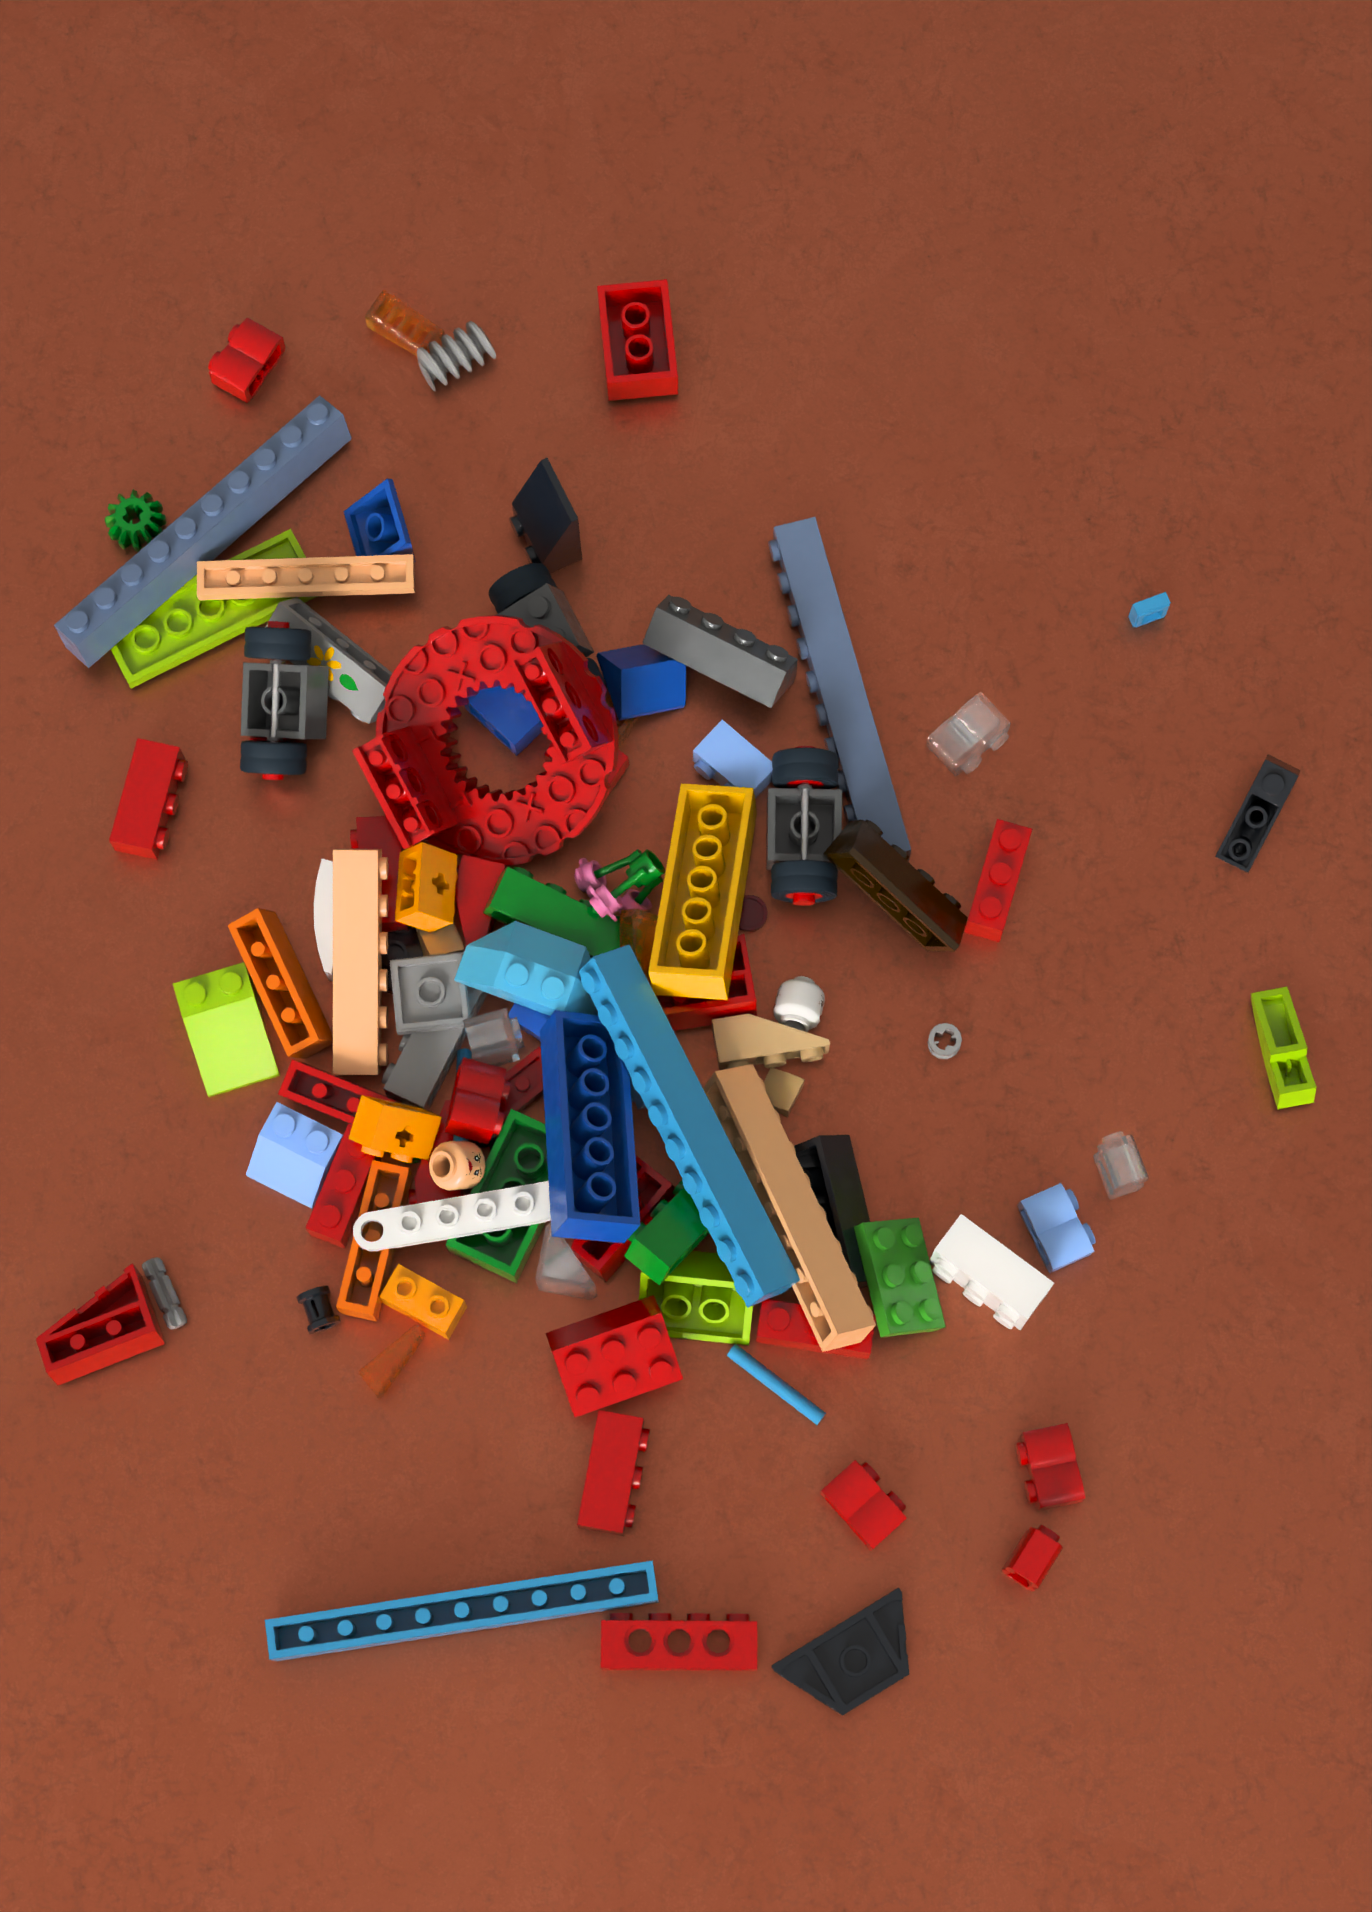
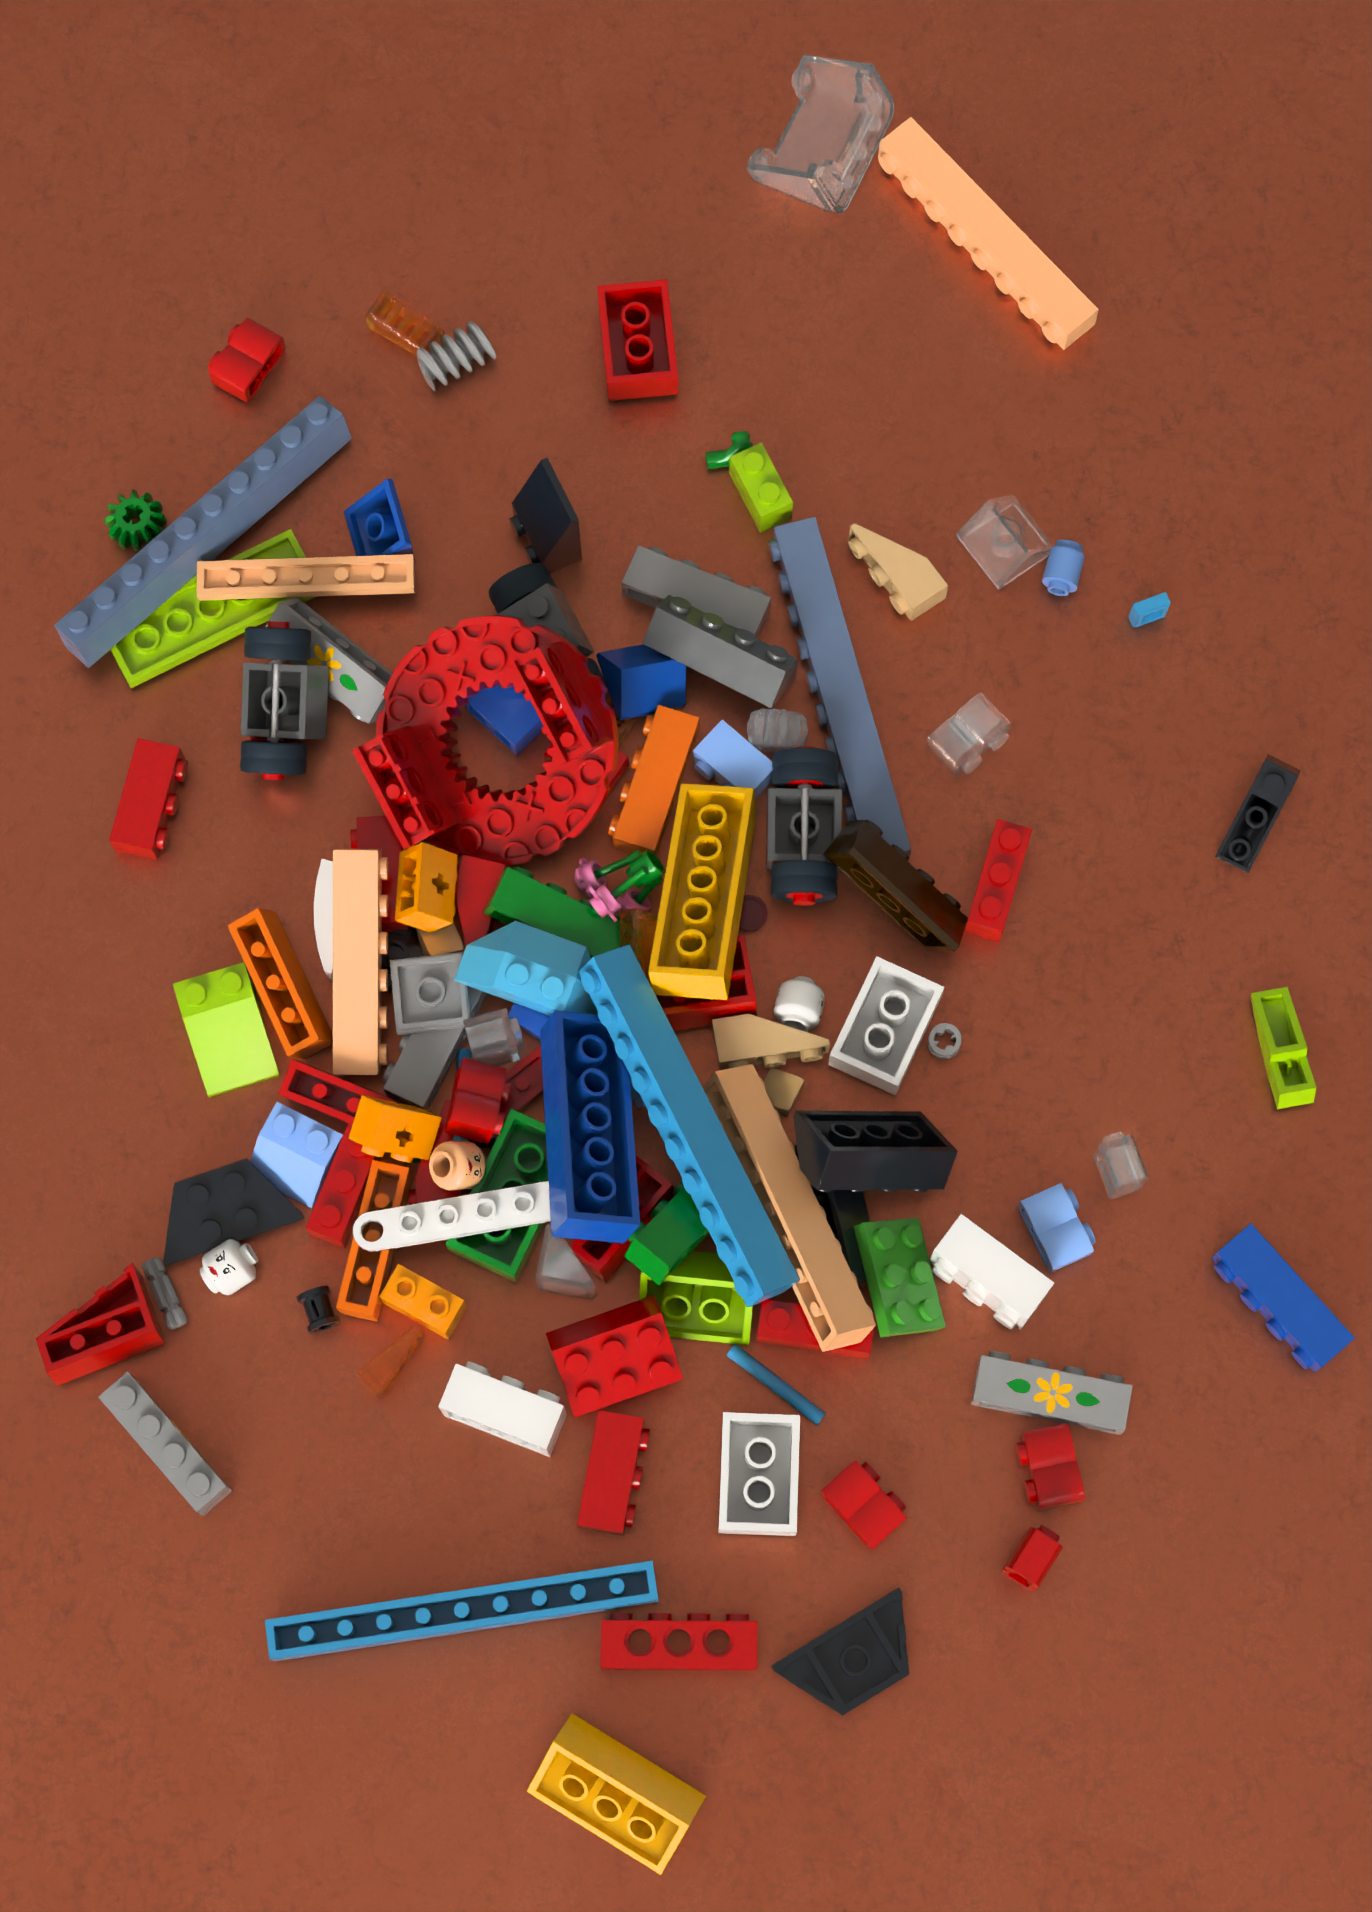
none -> light grey brick [98,1371,233,1516]
none -> black wing [163,1158,304,1266]
none -> white head [199,1239,258,1295]
none -> white brick [438,1361,567,1457]
none -> yellow slope [527,1713,706,1875]
none -> orange brick [608,705,700,856]
none -> light grey brick [621,545,771,639]
none -> green arm [705,431,753,469]
none -> white brick [719,1412,800,1536]
none -> lime brick [729,442,793,533]
none -> clear windscreen [746,55,894,214]
none -> clear gear [747,708,808,753]
none -> black slope [793,1110,958,1192]
none -> white brick [828,956,944,1096]
none -> tan slope [848,523,948,621]
none -> light nougat brick [878,117,1099,350]
none -> clear slope [956,494,1054,590]
none -> light grey brick [970,1351,1133,1435]
none -> medium blue brick [1042,540,1085,596]
none -> blue brick [1212,1223,1355,1372]

